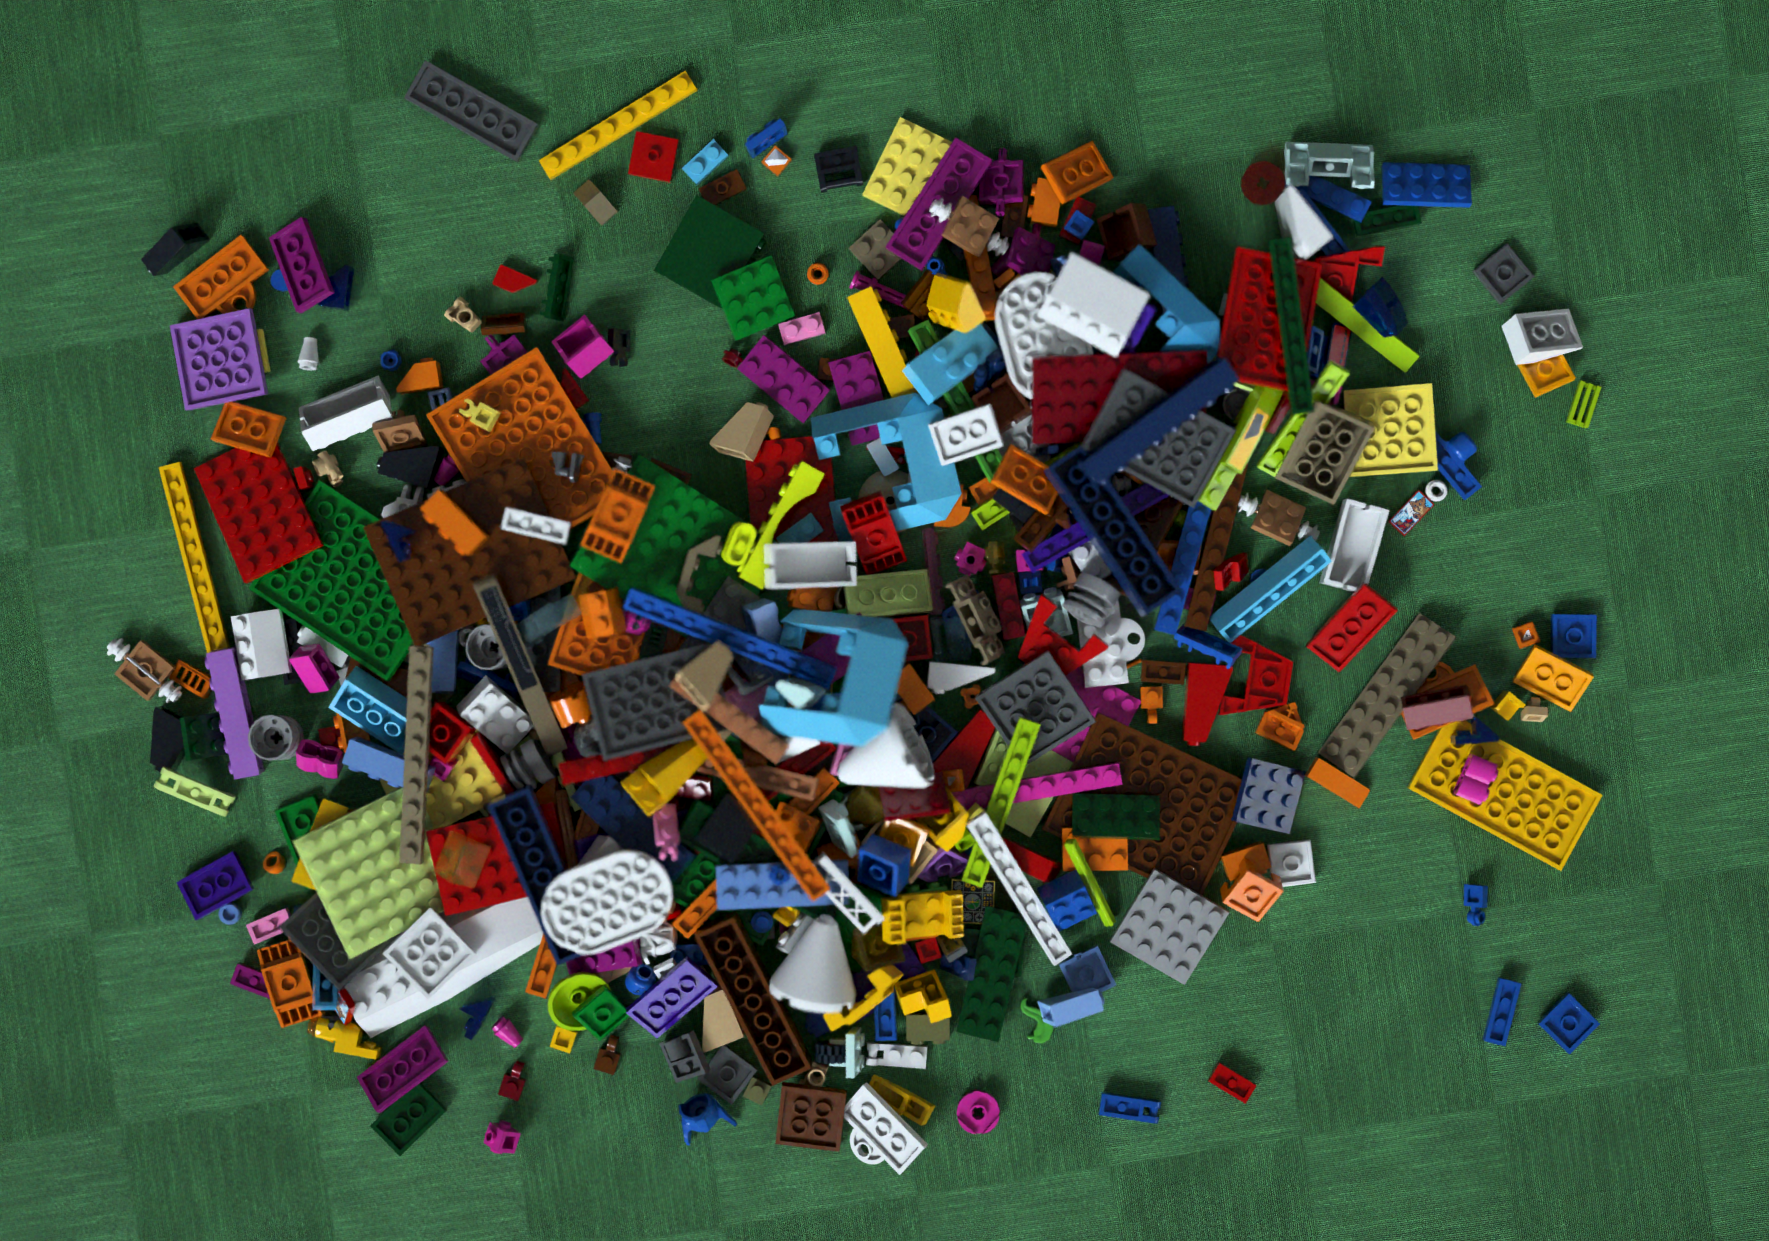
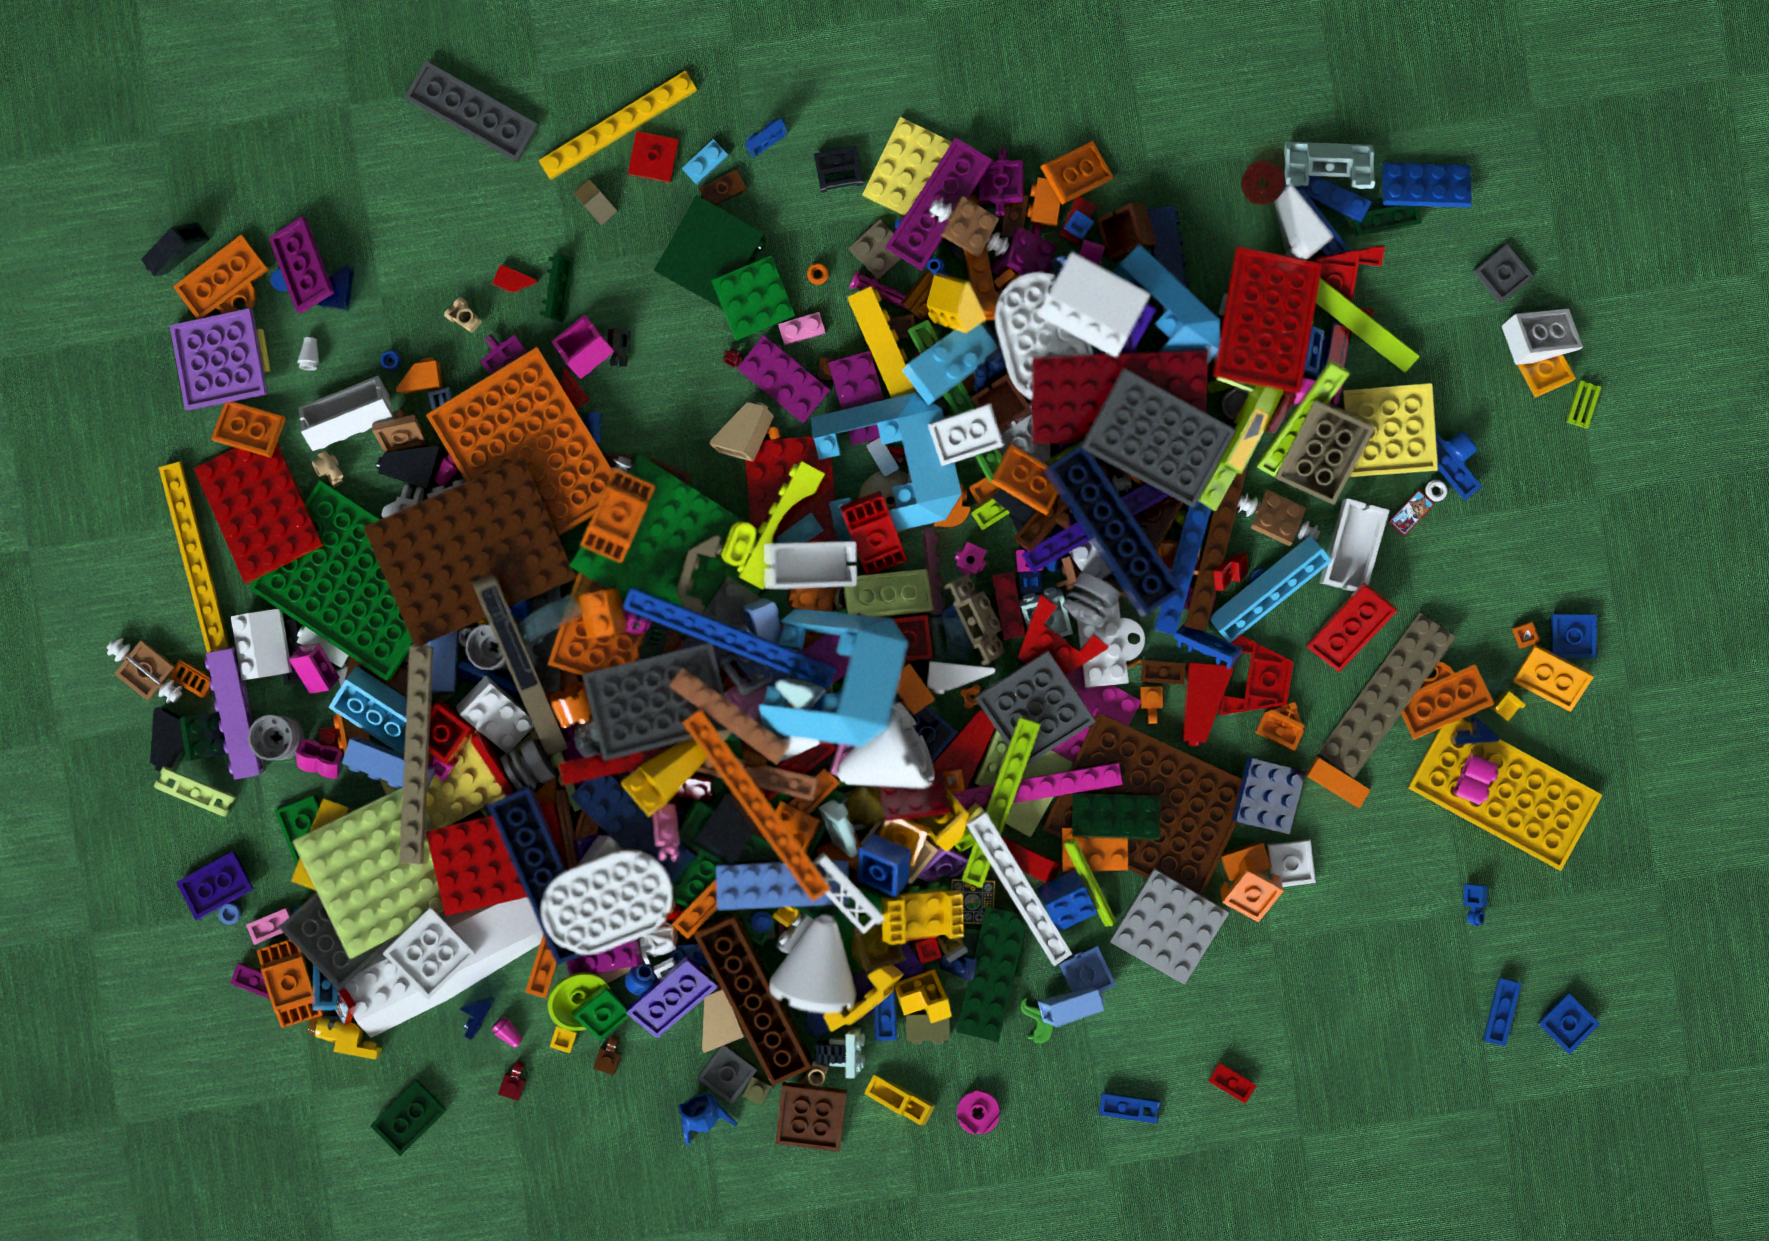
orange piece [263,851,286,874] -> none
red plate [293,466,314,490] -> none
magenta plate [357,1026,449,1113] -> none
clear blue slope [381,520,418,562] -> none
orange brick [420,490,489,555] -> none
clear yellow slope [434,831,491,888] -> none
light yellow plate [459,399,501,432] -> none
reddish brown plate [481,313,526,335] -> none
dark pink brick [483,1120,521,1154] -> none
white plate [501,508,571,544] -> none
dark grey piece [552,452,584,483] -> none
dark grey plate [659,1030,711,1083] -> none
tan slope [675,641,733,711] -> none
tile [761,146,792,177] -> none
blue plate [769,864,790,885] -> none
white plate [844,1082,928,1175] -> none
white plate [866,1042,927,1069] -> none
clear yellow plate [985,541,1005,574] -> none
dark blue tile [1035,444,1059,457] -> none
dark blue brick [1077,357,1239,485] -> none
dark green plate [1268,237,1314,415] -> none
clear blue slope [1352,277,1408,338] -> none
brick [1401,685,1473,730] -> none
tan tile [1521,697,1548,722] -> none

